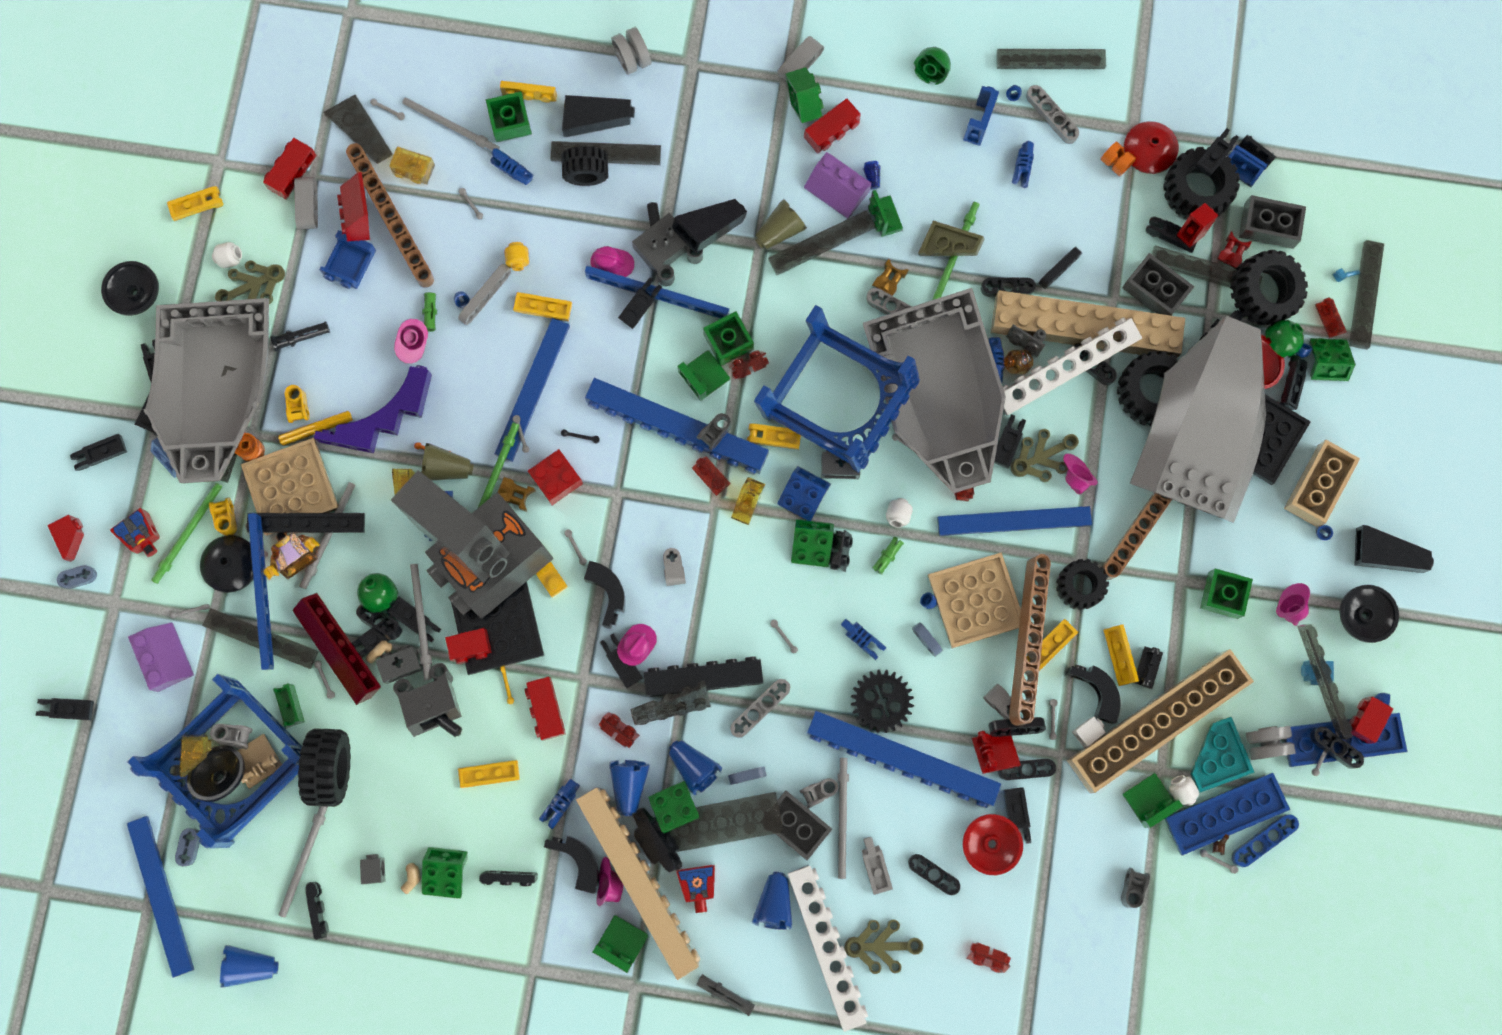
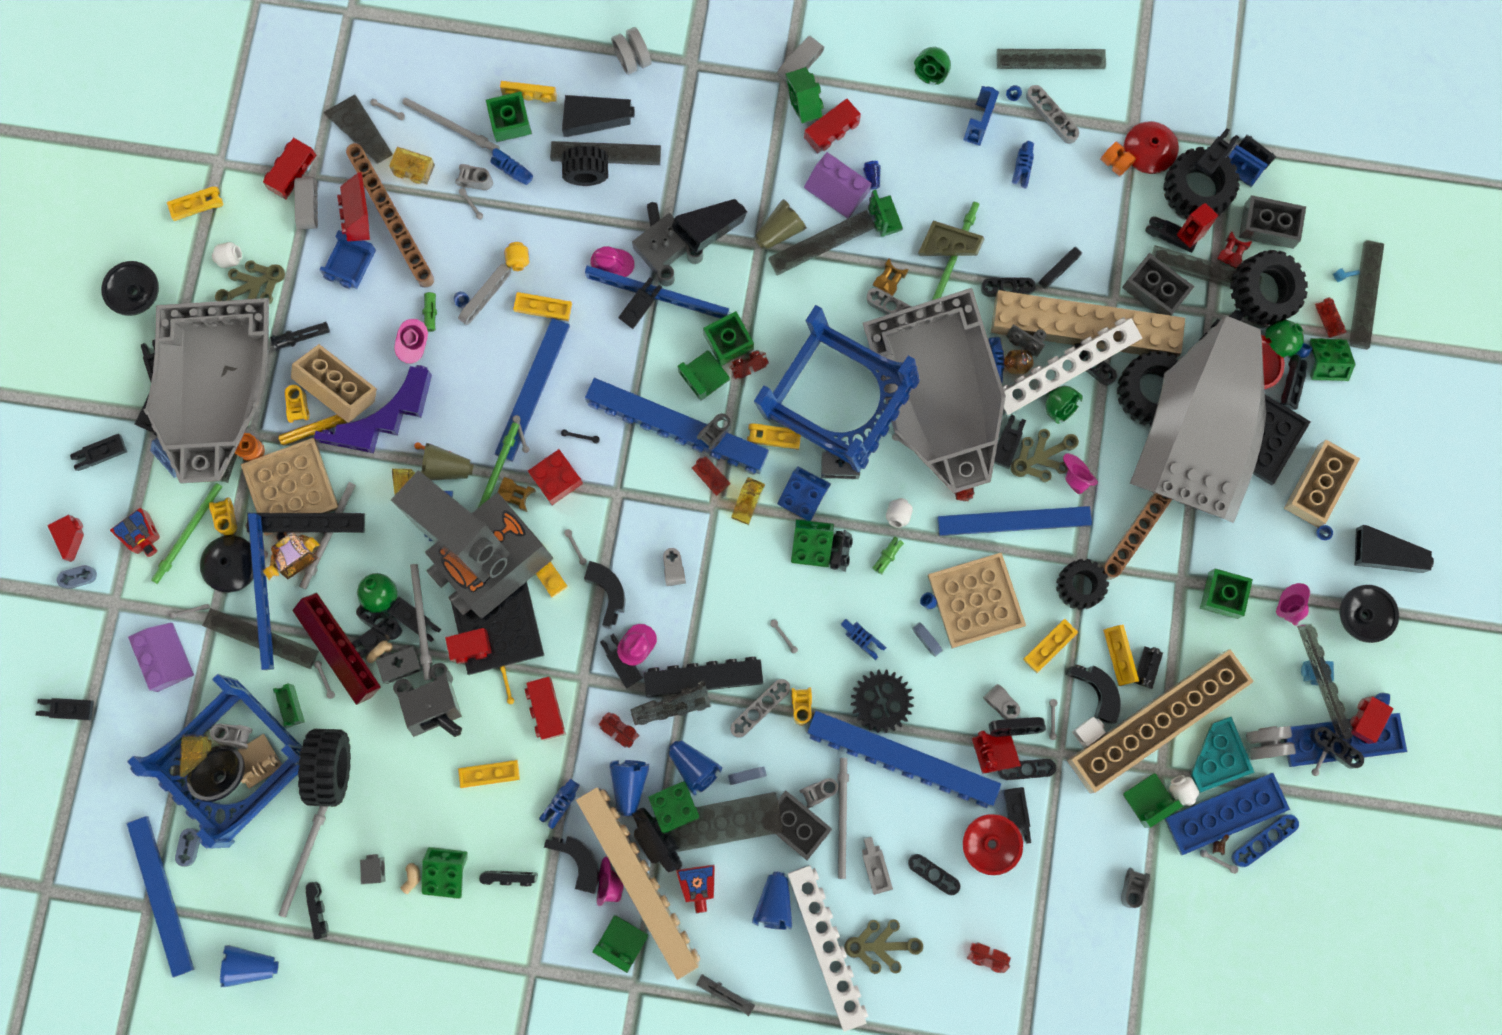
medium nougat beam [1009,554,1051,726] -> none
none -> tan brick [291,344,377,423]
none -> light grey piece [455,164,493,190]
none -> yellow piece [791,687,812,726]
none -> green cylinder [1045,385,1083,424]

